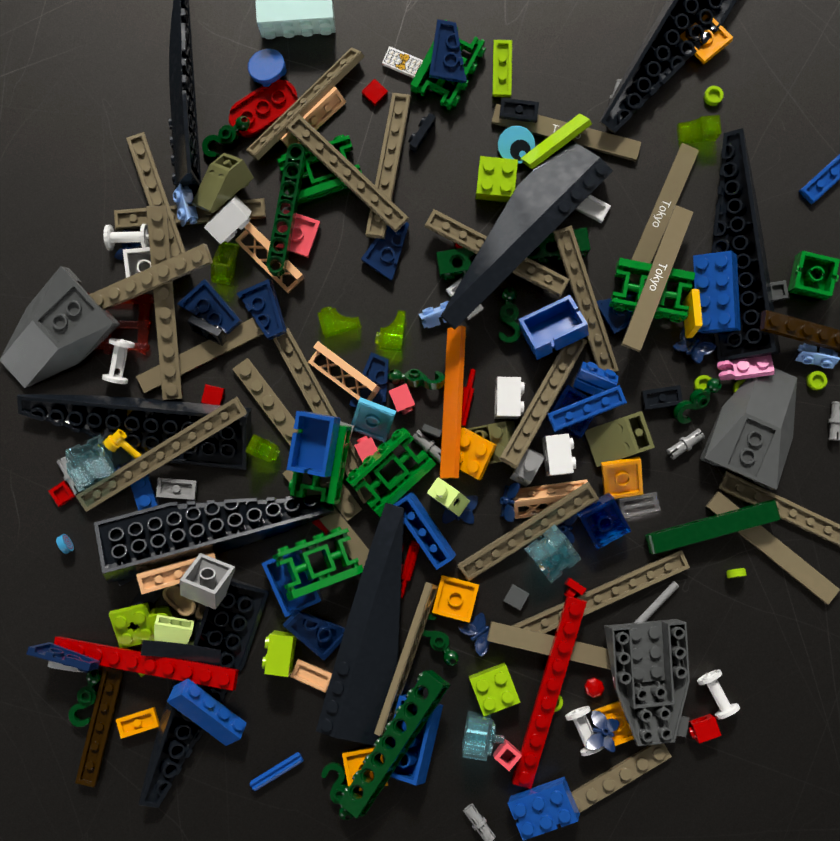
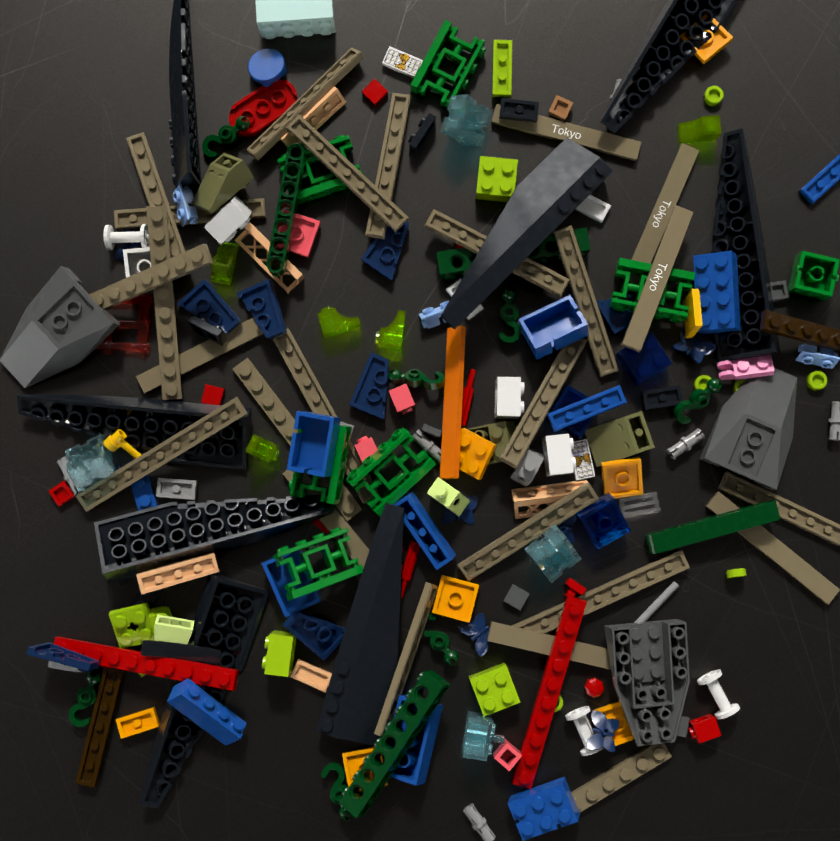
dark azure tile [56,534,74,554] -> none
white hose [102,338,135,384] -> none
tan tile [162,584,197,617] -> none
light grey slope [180,553,235,610] -> none
blue axle [250,752,303,791] -> none
light nougat fence [308,341,381,401] -> none
medium azure tile [351,397,396,442] -> none
dark blue wing [429,19,467,83] -> none
medium azure tile [497,126,535,164] -> none
dark blue piece [500,483,520,522] -> none
lime tile [521,114,592,169] -> none
blue brick [573,362,619,395] -> none
none -> clear light blue brick [441,94,492,147]
none -> medium nougat plate [548,95,573,122]
none -> tile [571,439,595,480]
none -> clear blue brick [615,331,672,386]

